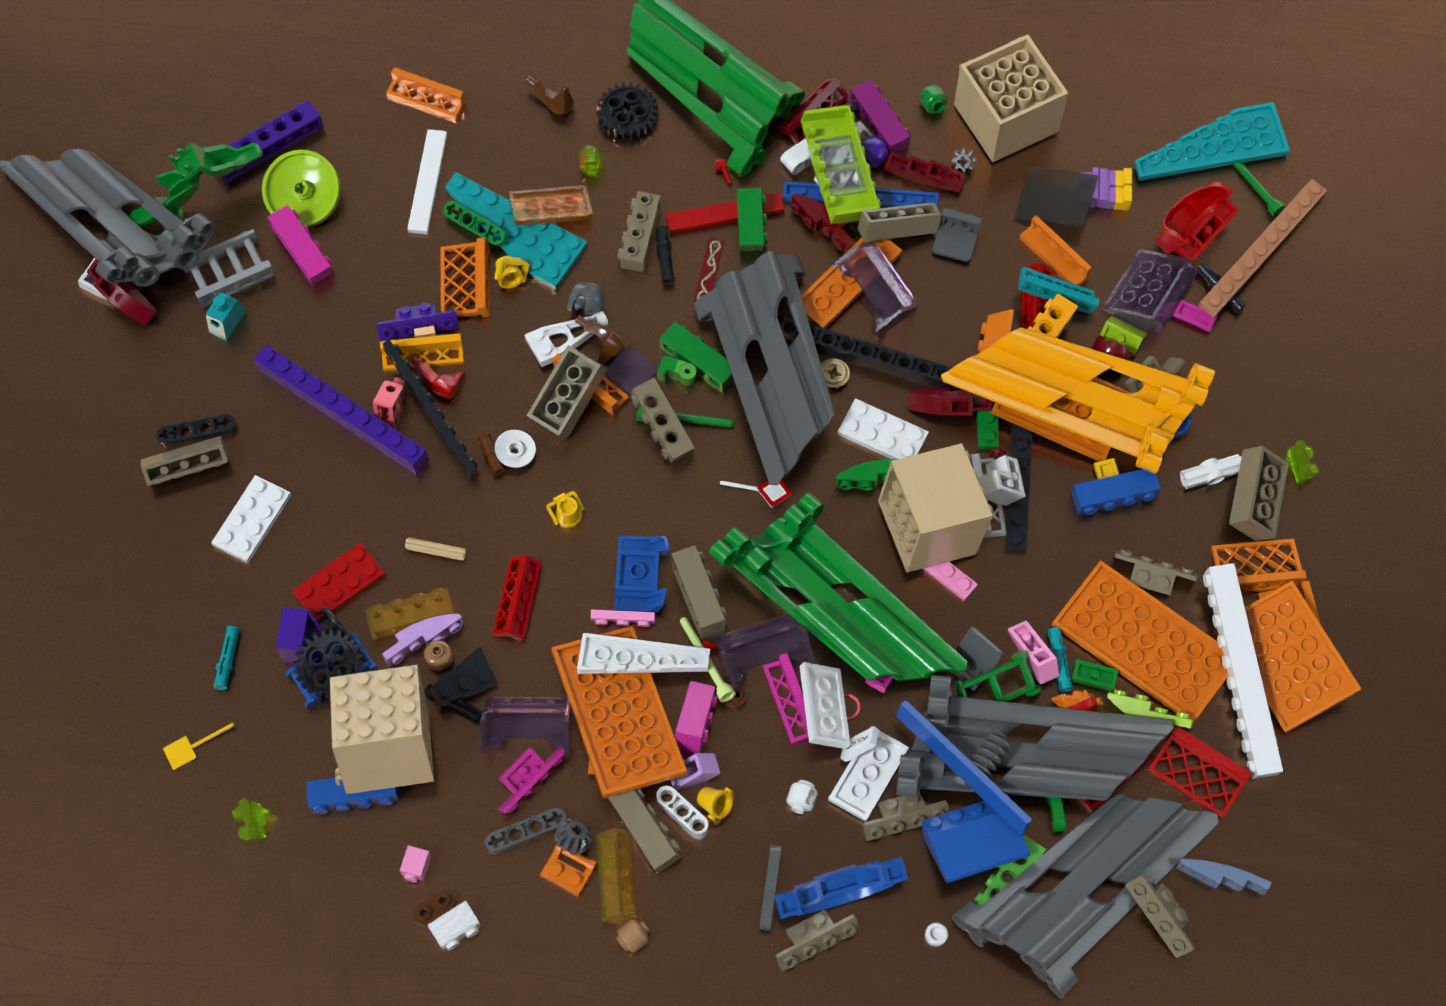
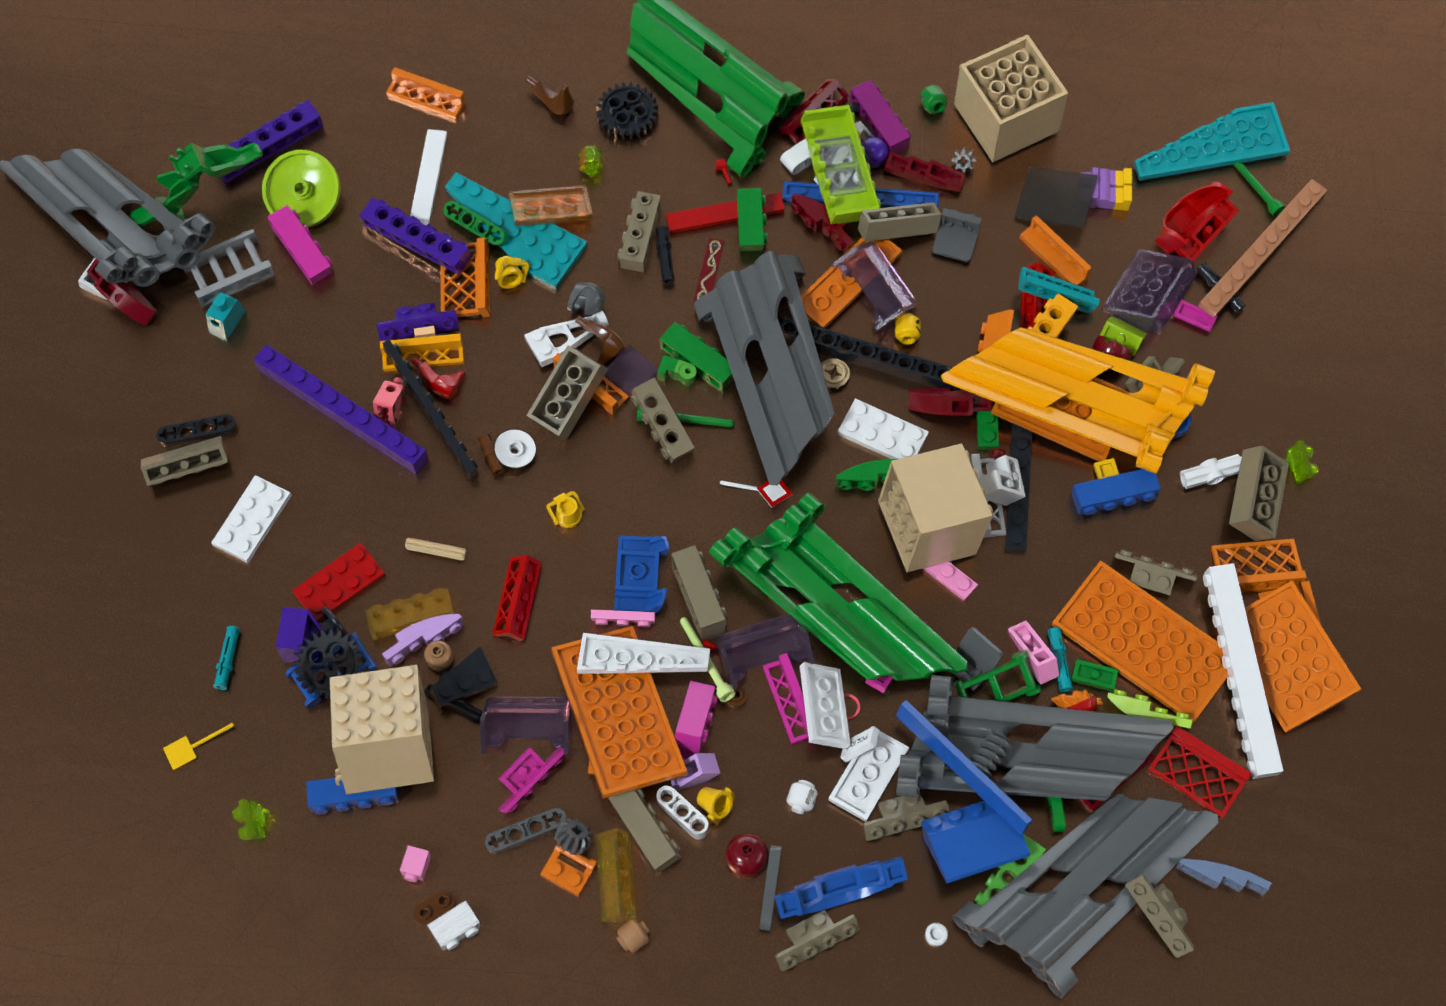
none -> dark purple brick [359,197,472,275]
none -> dark red cylinder [725,833,769,878]
none -> yellow head [895,313,921,345]

